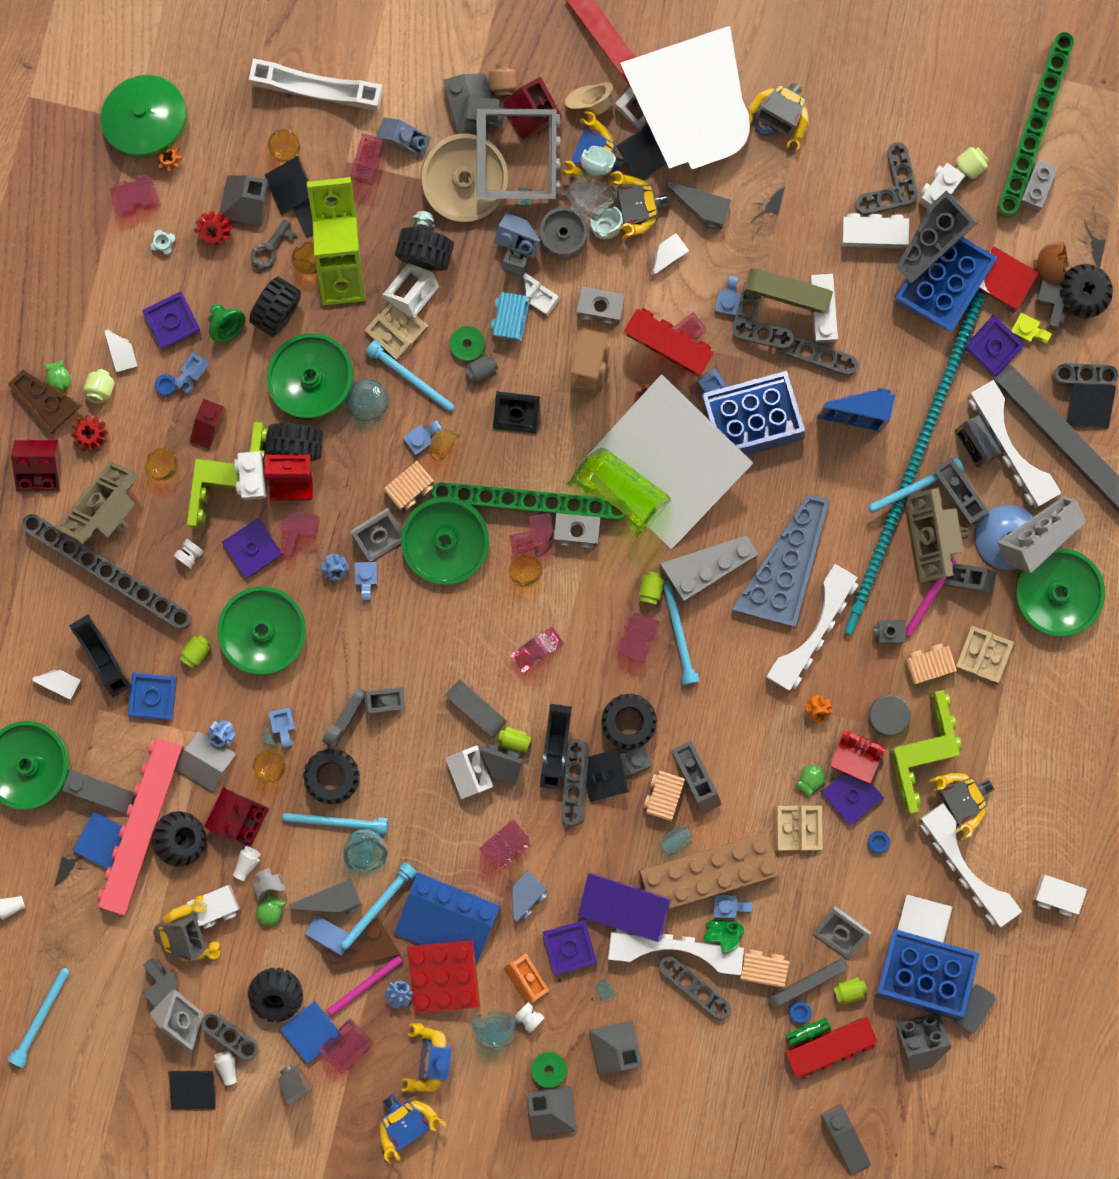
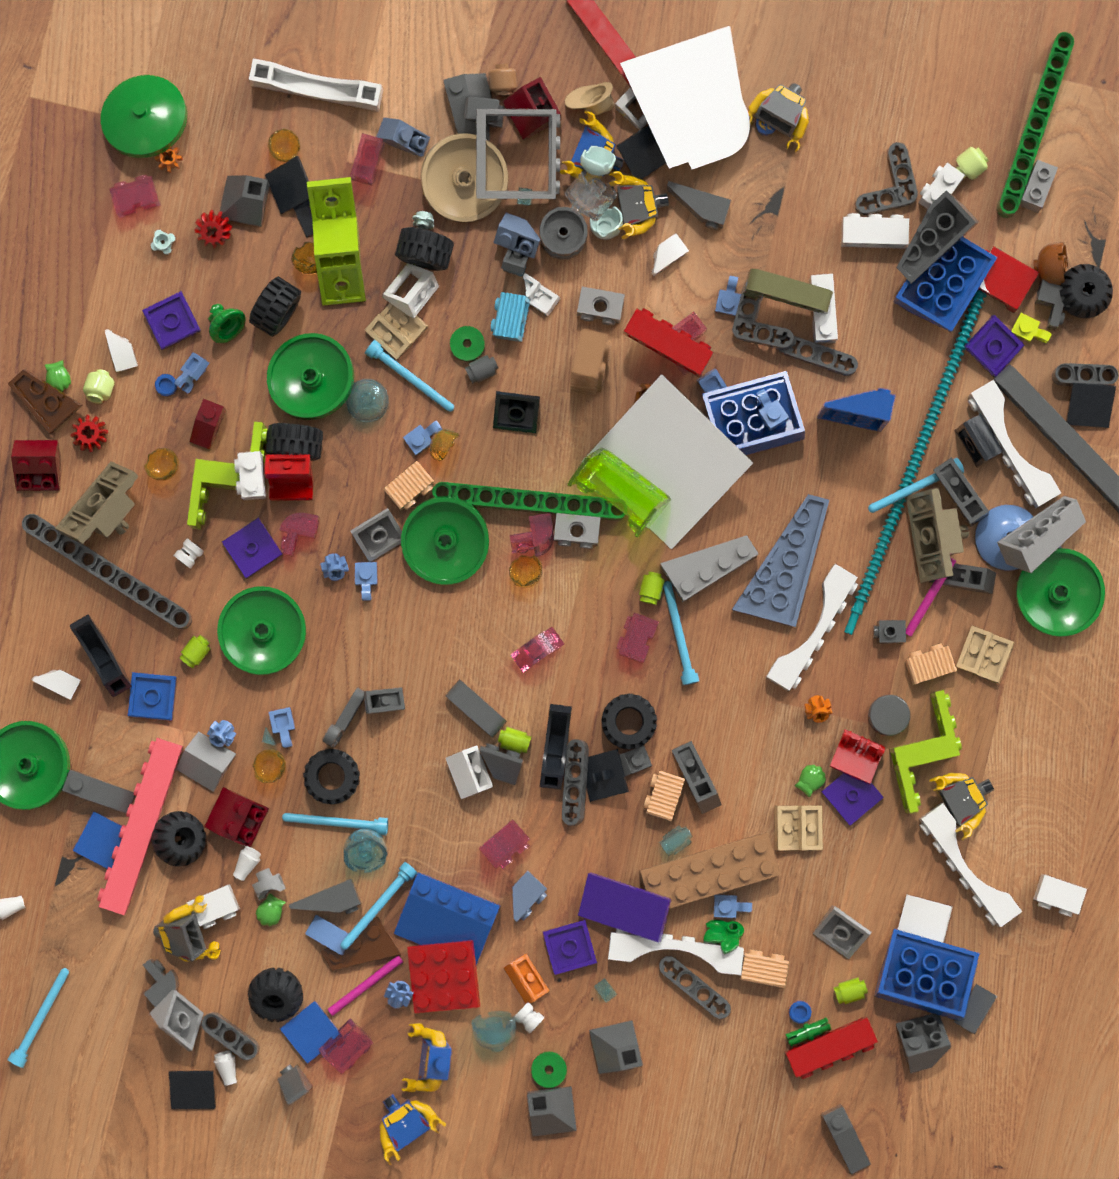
dark grey piece [250,219,297,270] -> none
dark grey beam [768,958,849,1008] -> none
blue tile [867,831,890,853] -> none
none -> medium blue plate [756,389,789,431]

